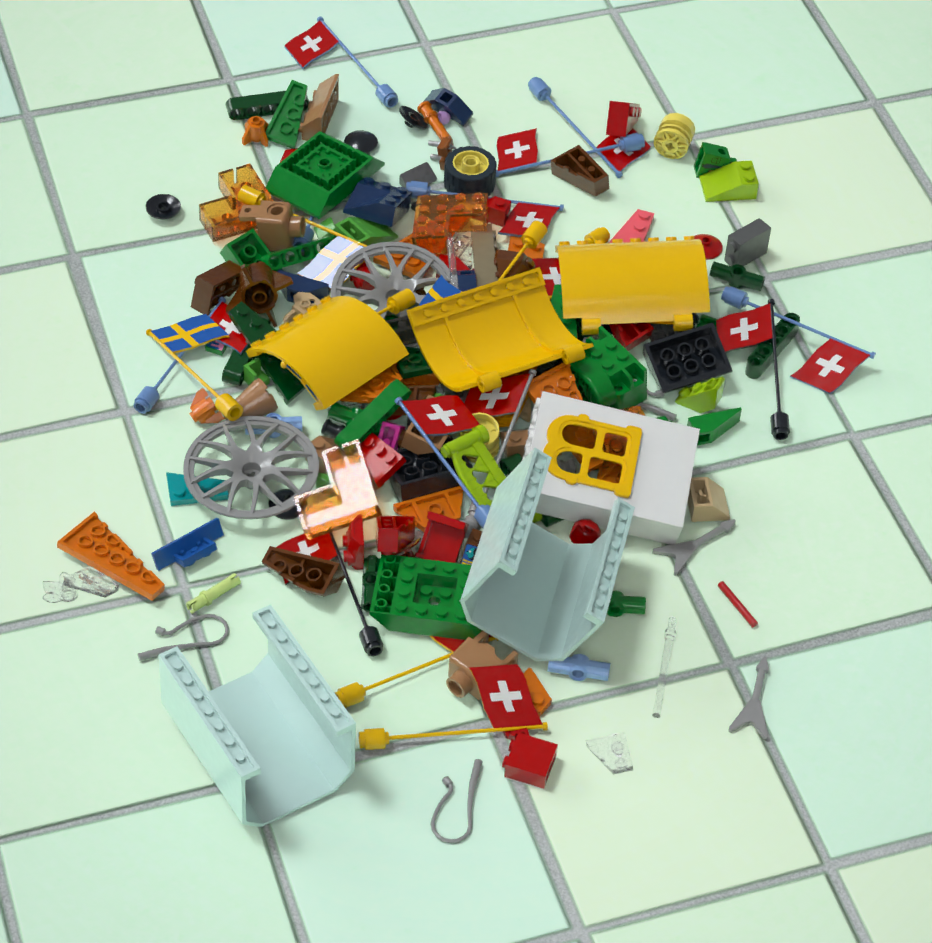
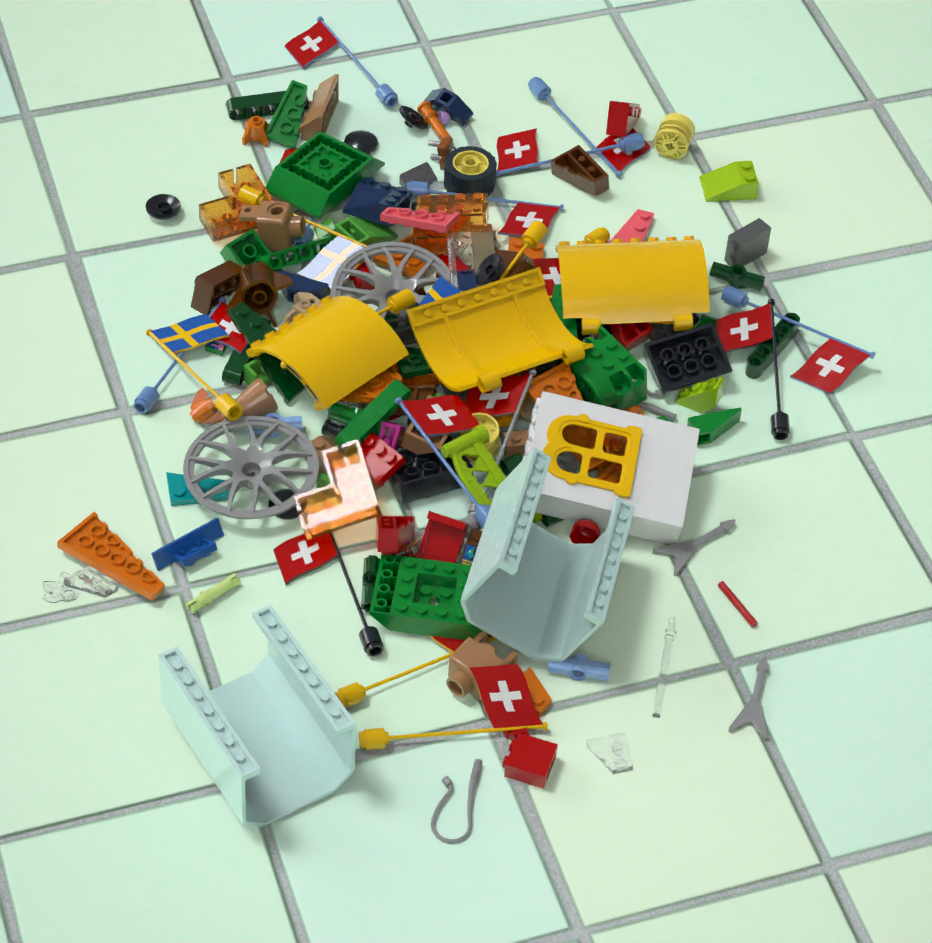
light grey piece [137,614,229,661] -> none
reddish brown wedge [261,546,345,597] -> none
red slope [342,514,364,570] -> none
orange wing [393,486,463,532] -> none
red slope [471,196,511,227] -> none
green piece [607,591,646,617] -> none
tan slope [687,477,730,522] -> none
green torso [694,142,737,178] -> none
red dish [694,234,723,260] -> none
none -> coral wing [380,207,461,233]
none -> black dish [476,253,504,286]

